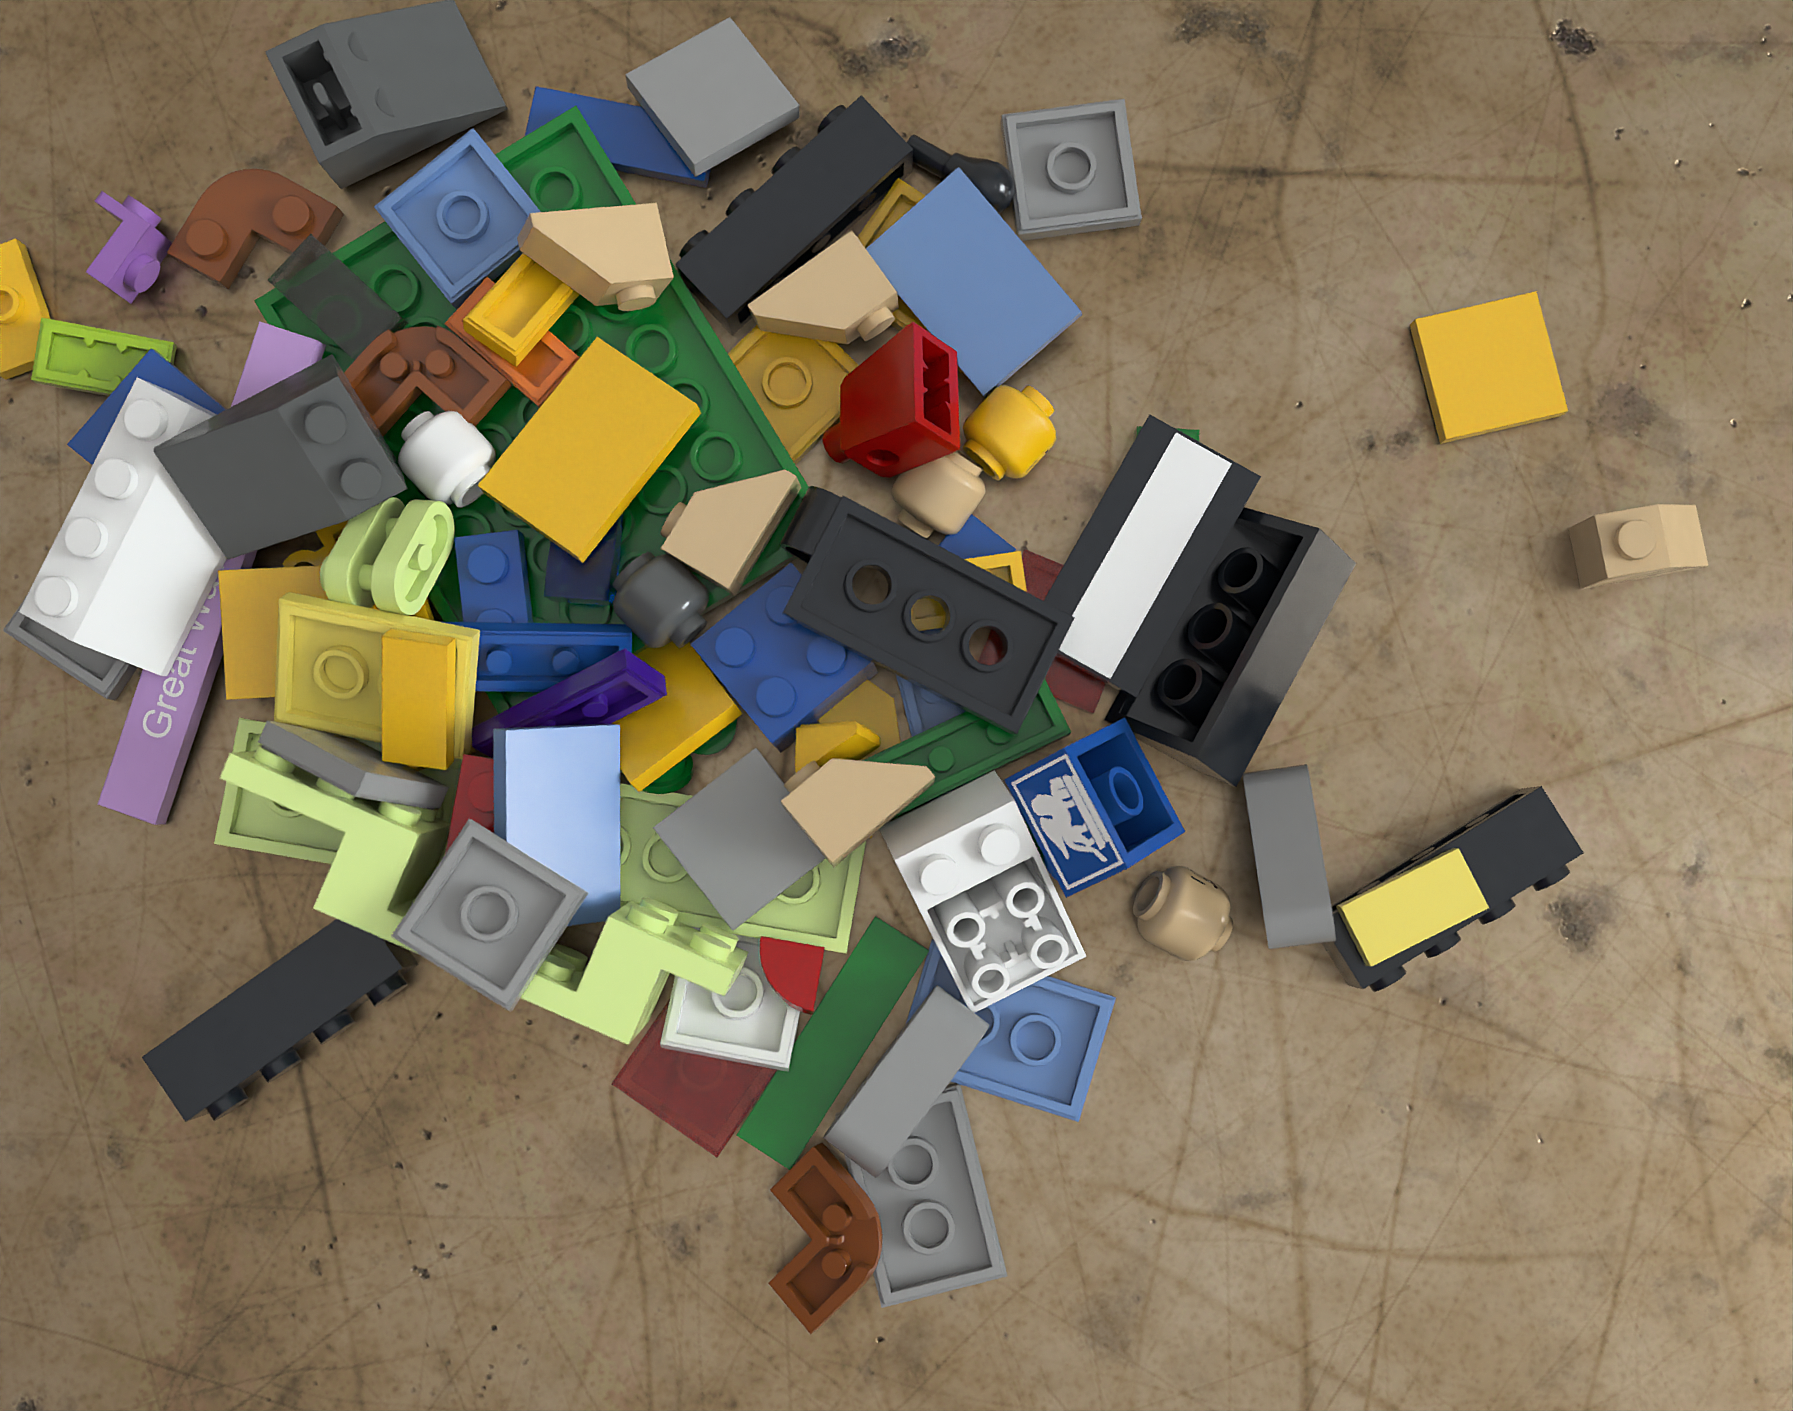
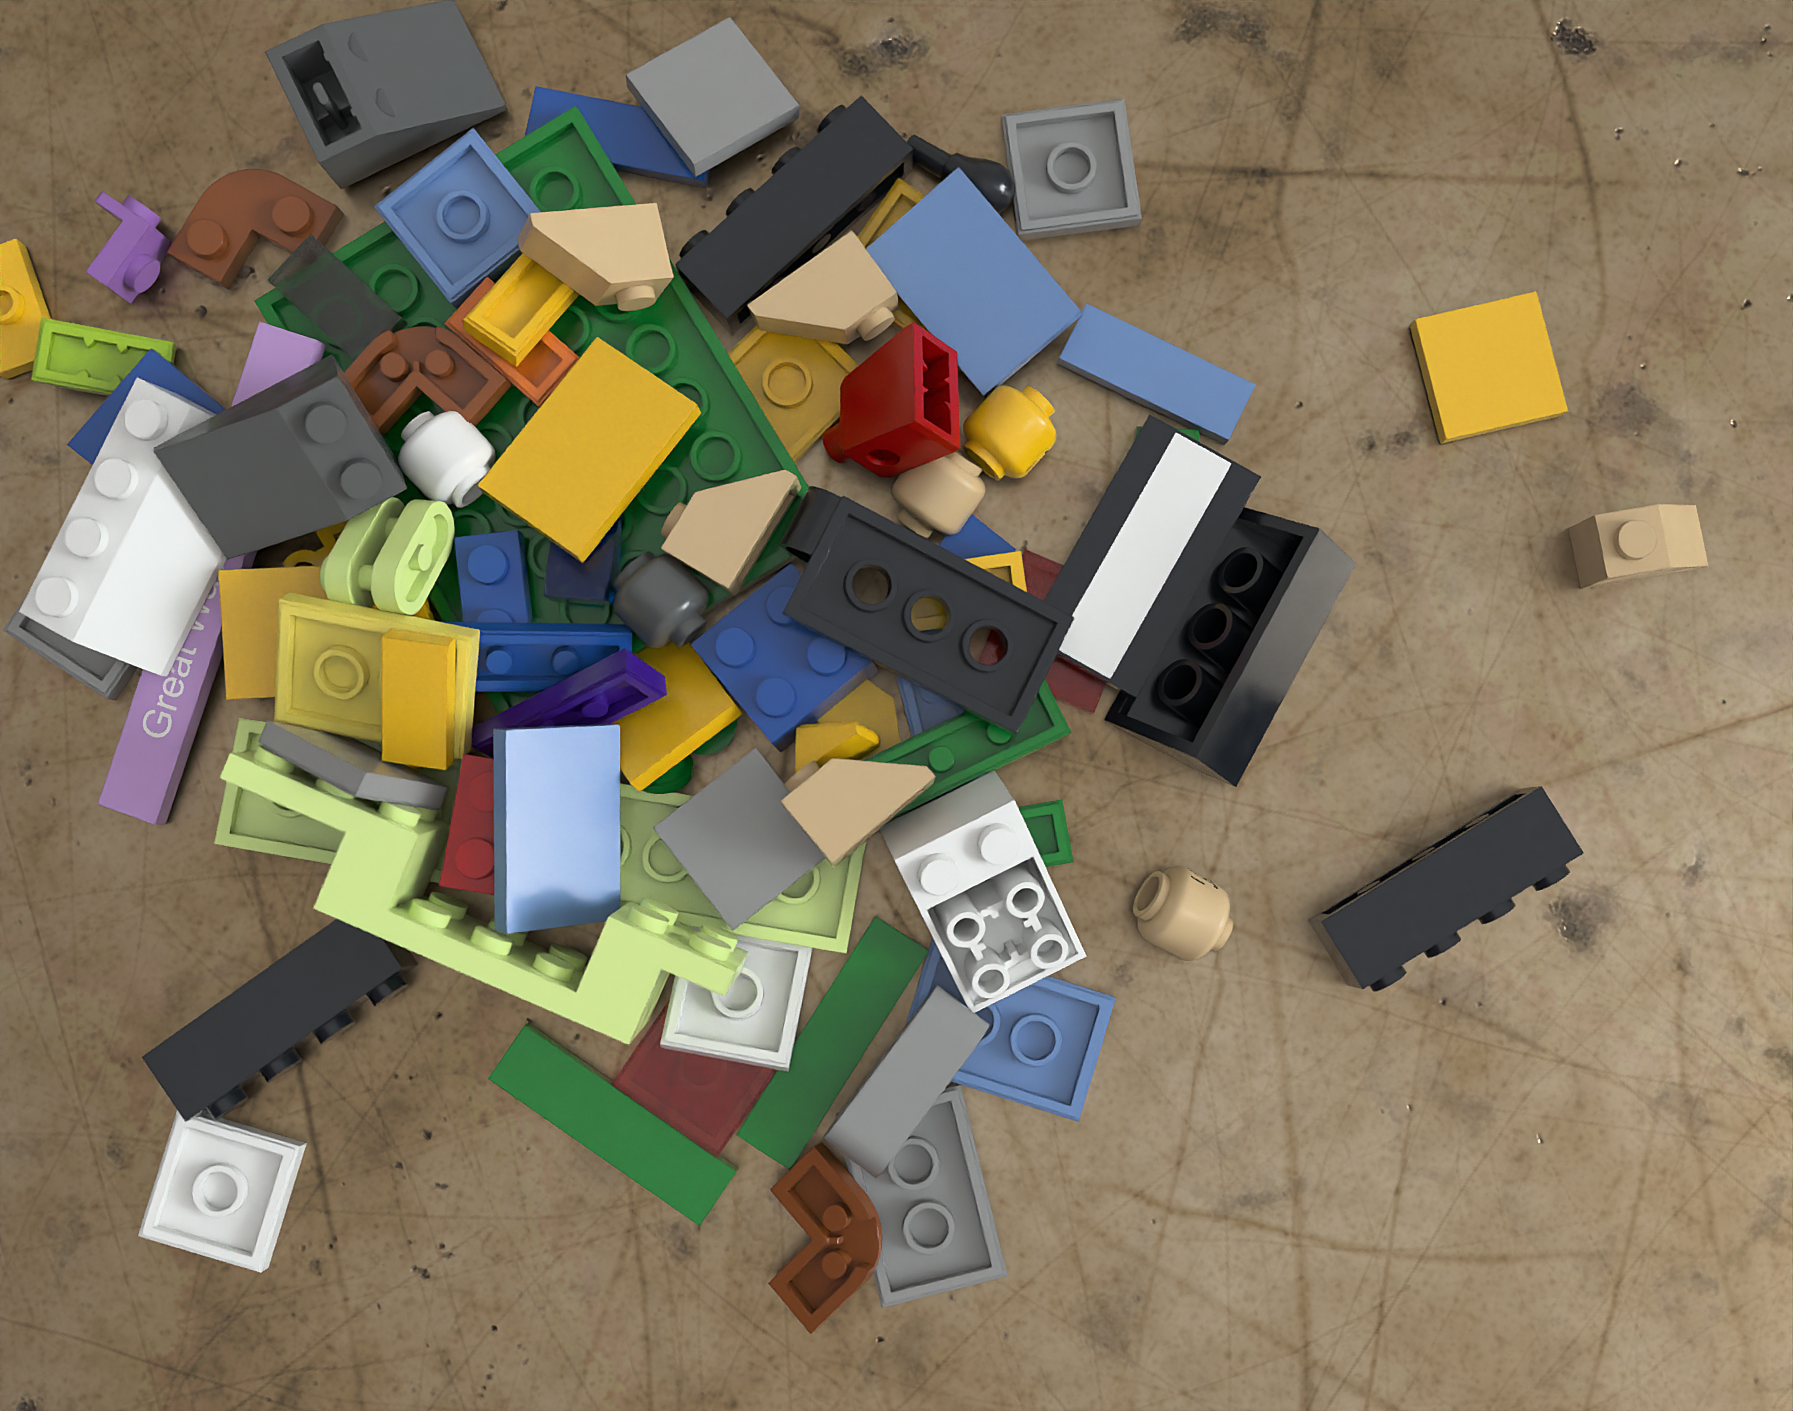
light grey tile [391,818,588,1011] -> none
red tile [760,936,825,1015] -> none
blue brick [1004,718,1185,898] -> none
light grey beam [1243,764,1336,949] -> none
light yellow tile [1336,848,1489,967] -> none
none -> white tile [138,1110,307,1273]
none -> green tile [488,1023,738,1226]
none -> medium blue tile [1057,303,1256,444]

